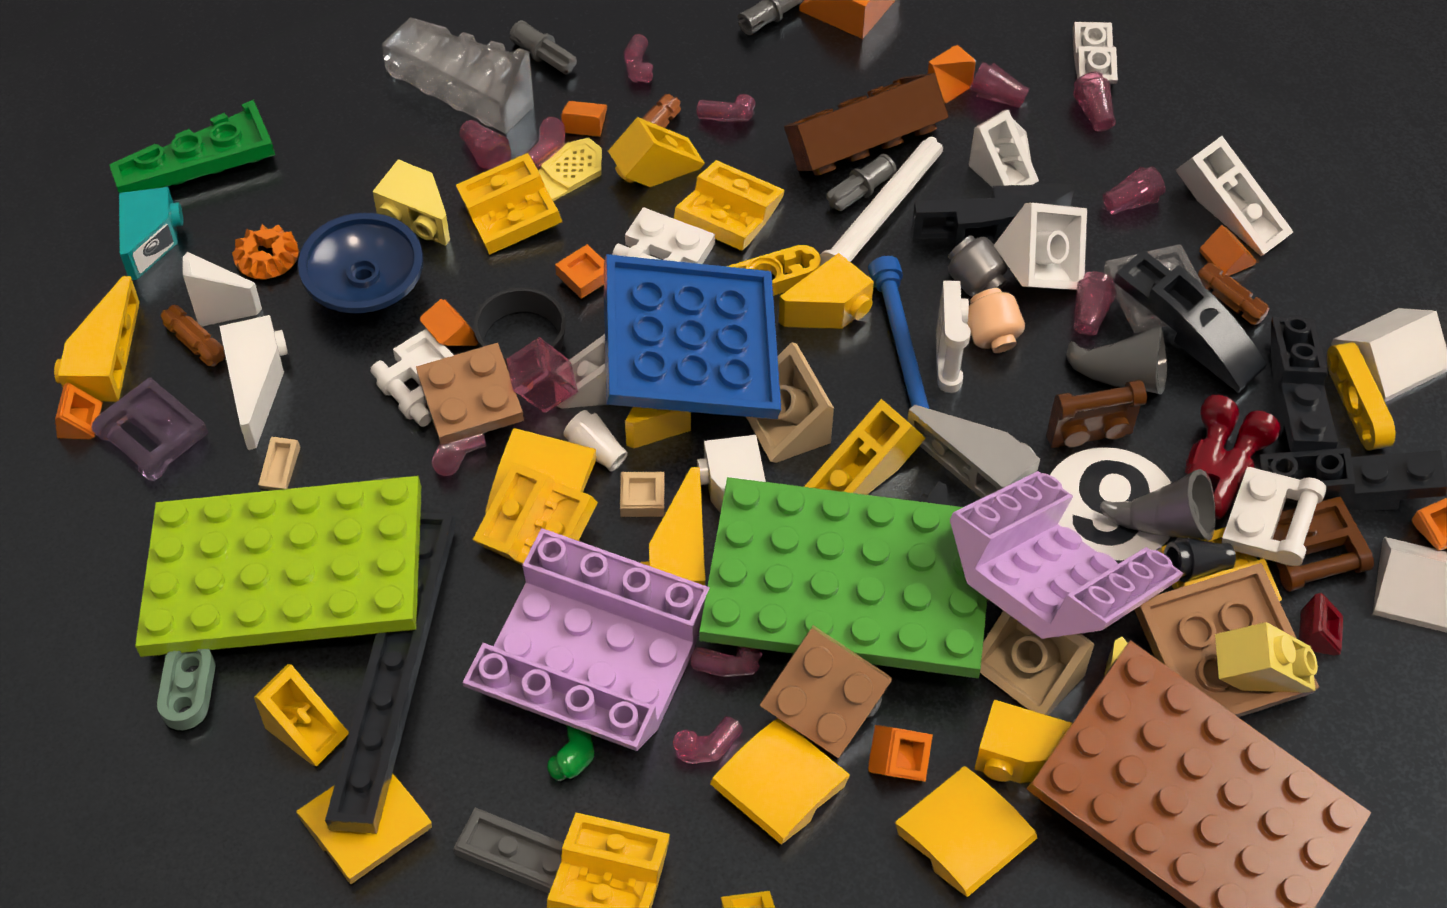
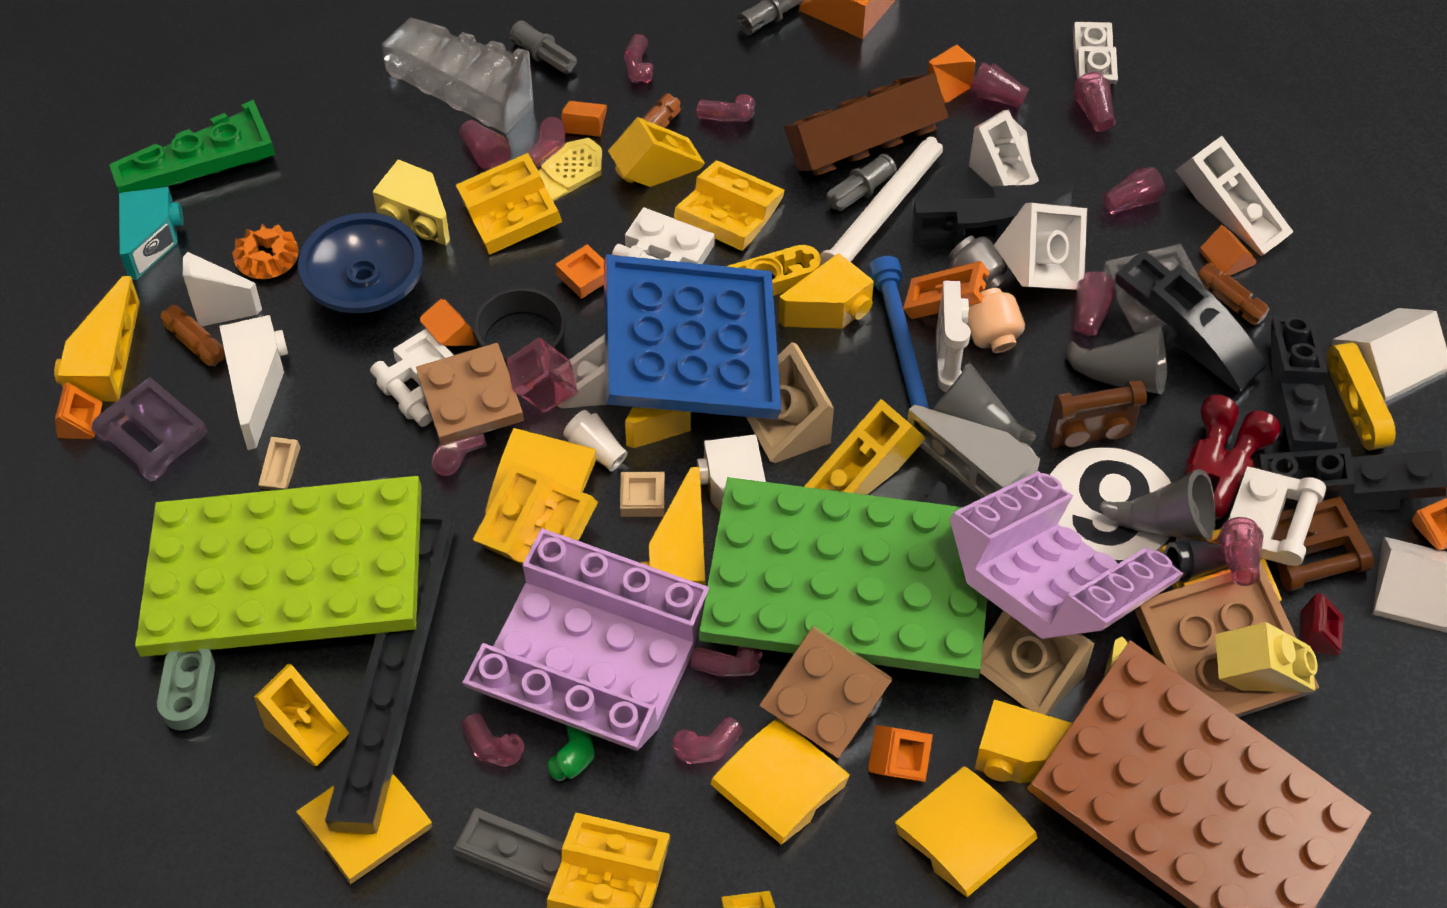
none -> clear pink arm [461,714,524,767]
none -> orange tile [903,261,989,319]
none -> dark grey hat [933,362,1036,446]
none -> clear pink cone [1217,517,1264,586]

